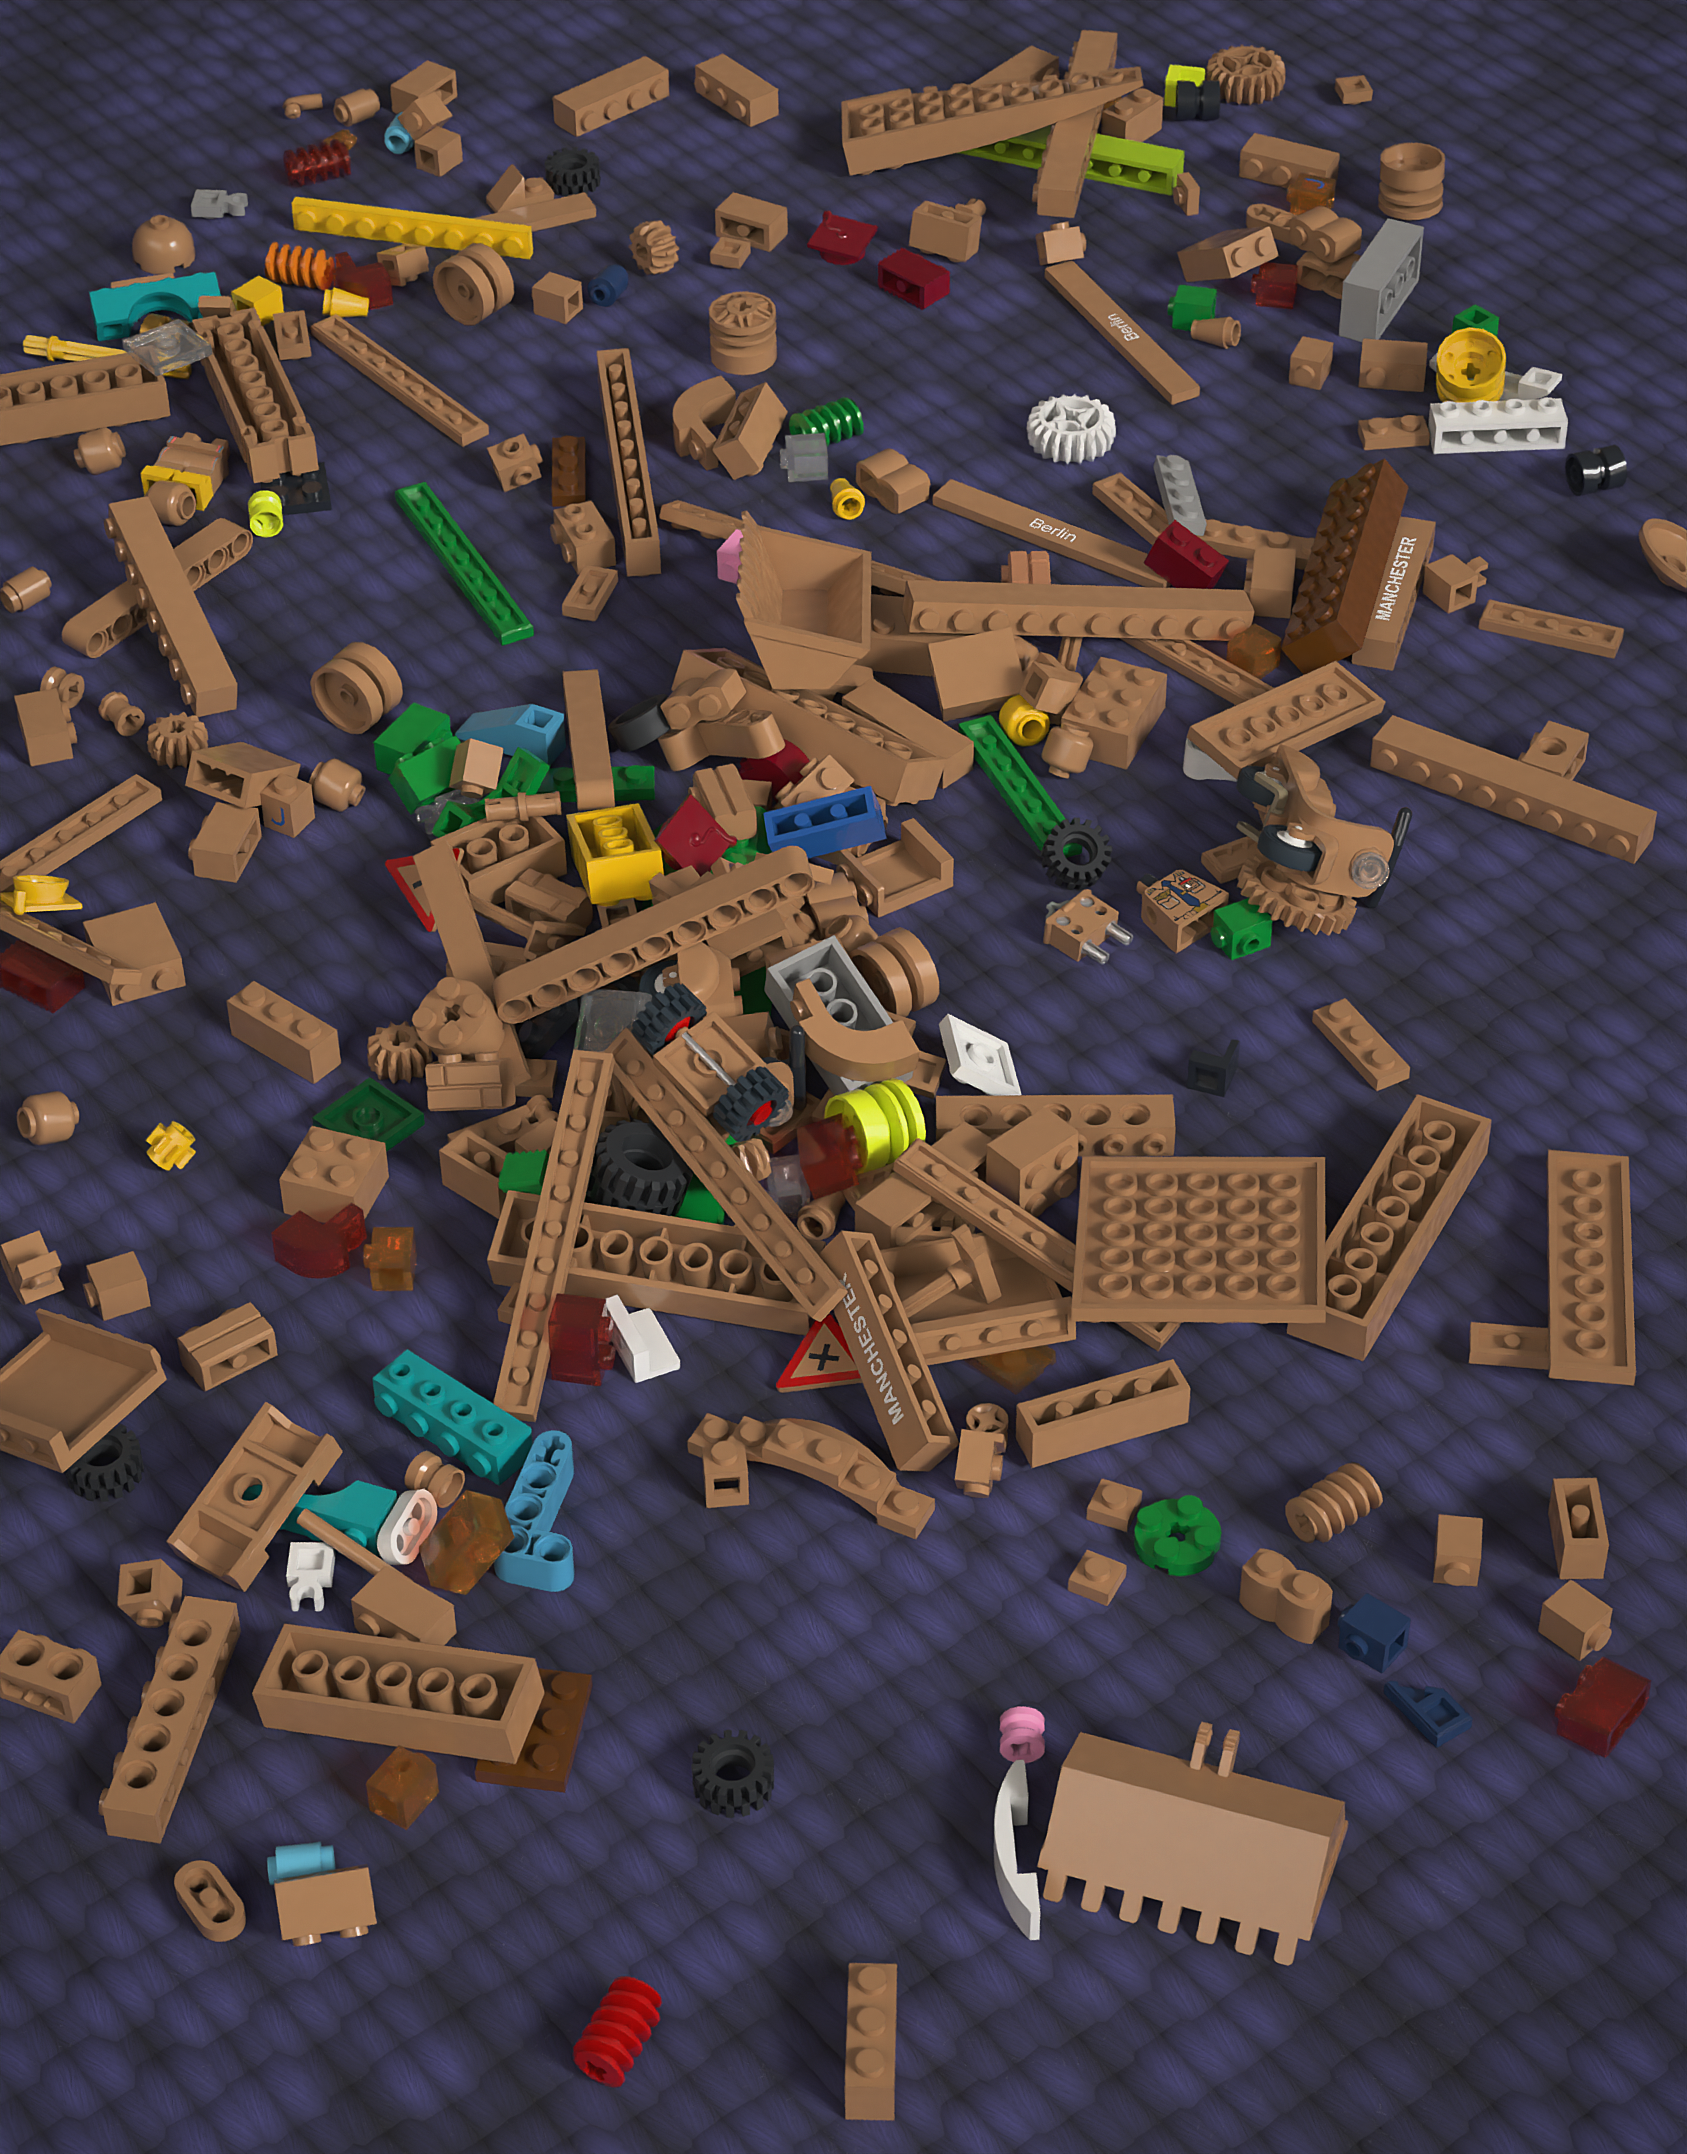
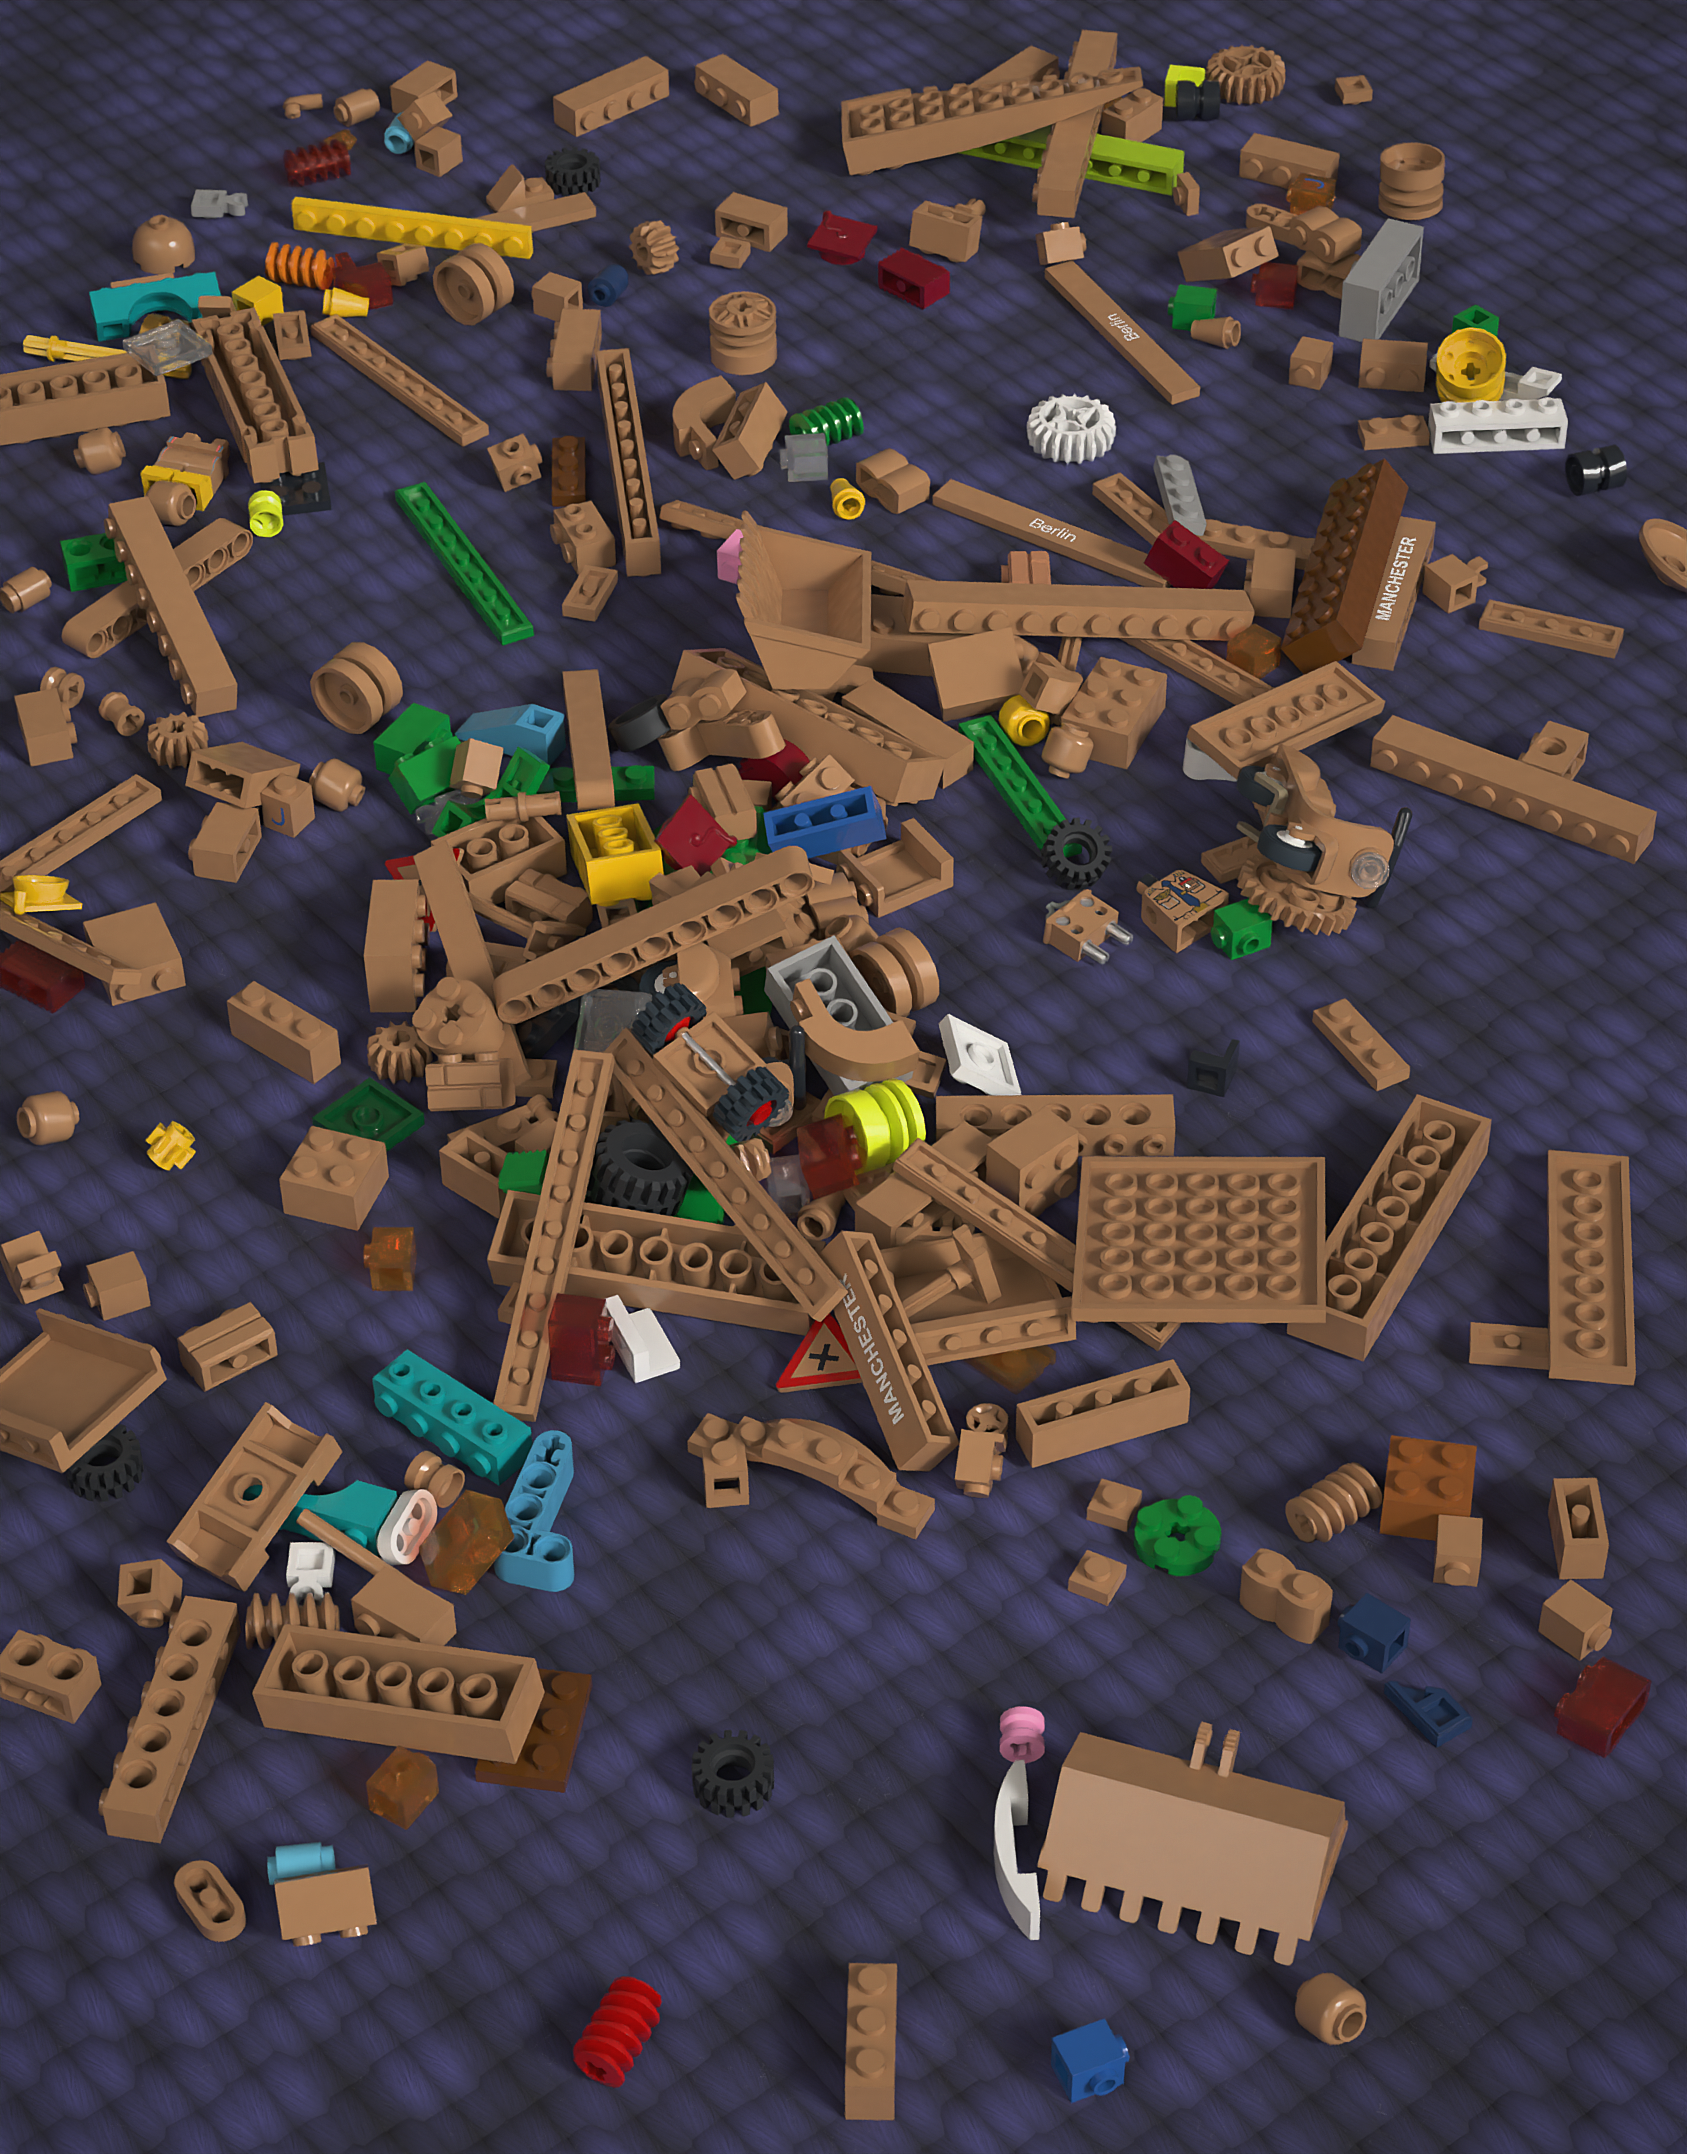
clear red brick [271,1203,367,1279] -> none
none -> green brick [60,533,127,592]
none -> medium nougat piece [245,1592,340,1650]
none -> medium nougat brick [364,879,430,1012]
none -> medium nougat brick [547,309,602,391]
none -> blue brick [1051,2018,1129,2103]
none -> medium nougat head [1295,1973,1367,2045]
none -> dark orange brick [1379,1435,1477,1541]

